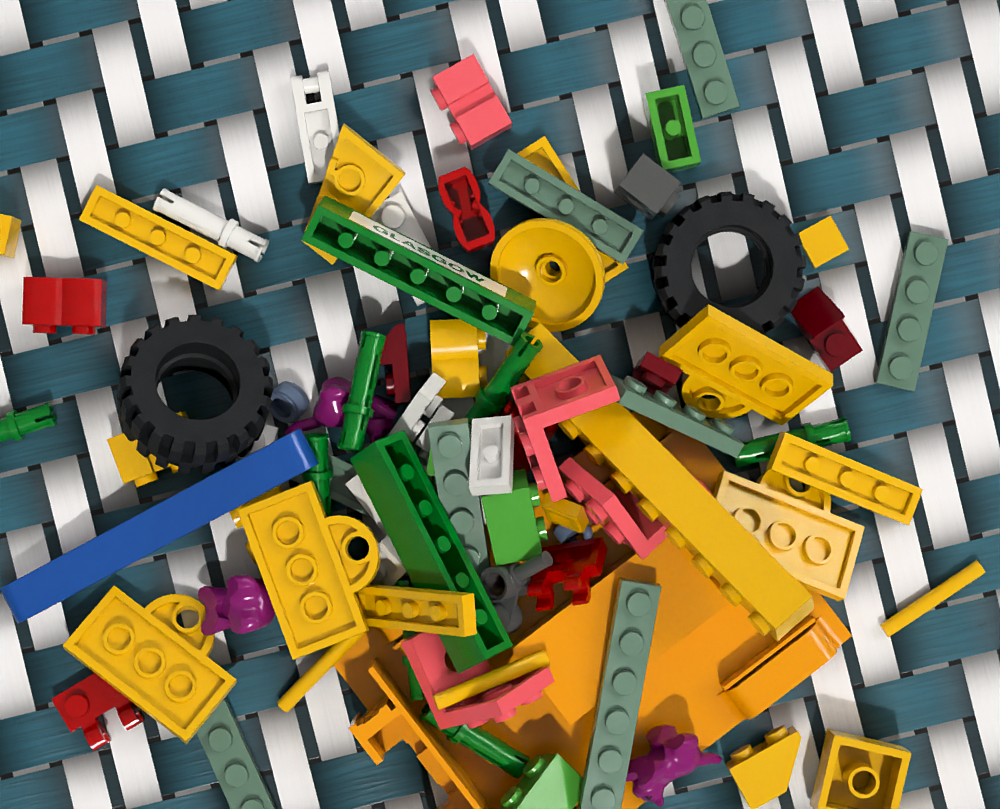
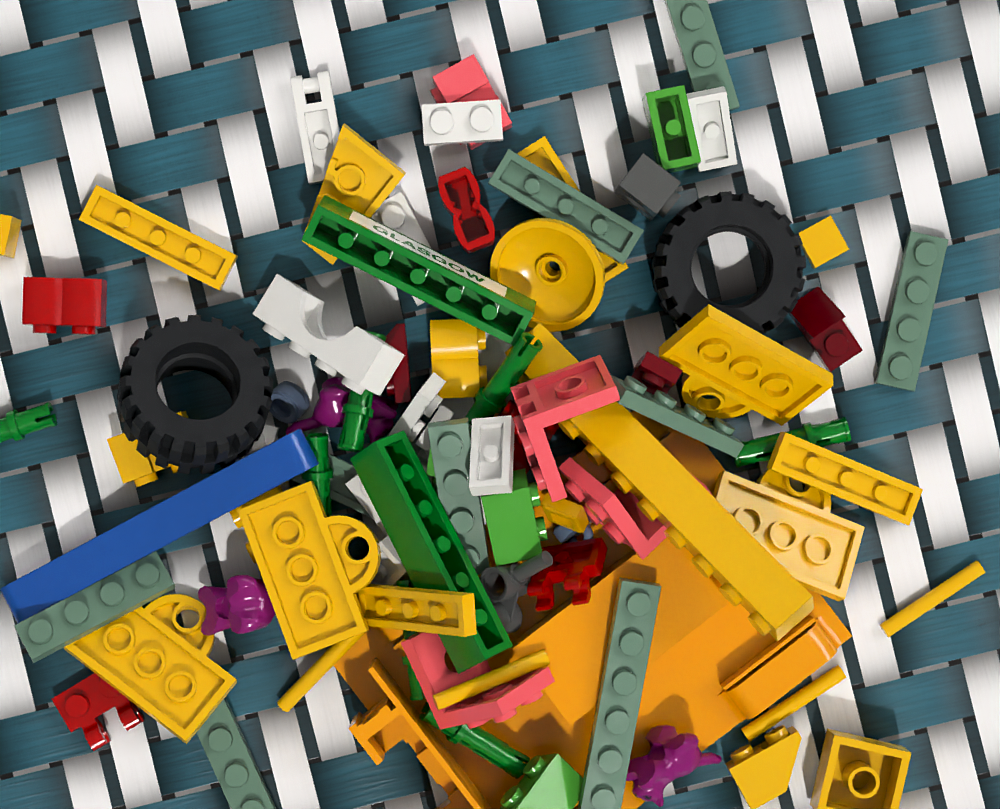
white pin [153,188,269,263] -> none
none -> sand green plate [14,552,175,663]
none -> white arch [253,274,405,396]
none -> white plate [421,99,503,146]
none -> white plate [686,86,737,172]
none -> yellow bar [741,665,847,742]

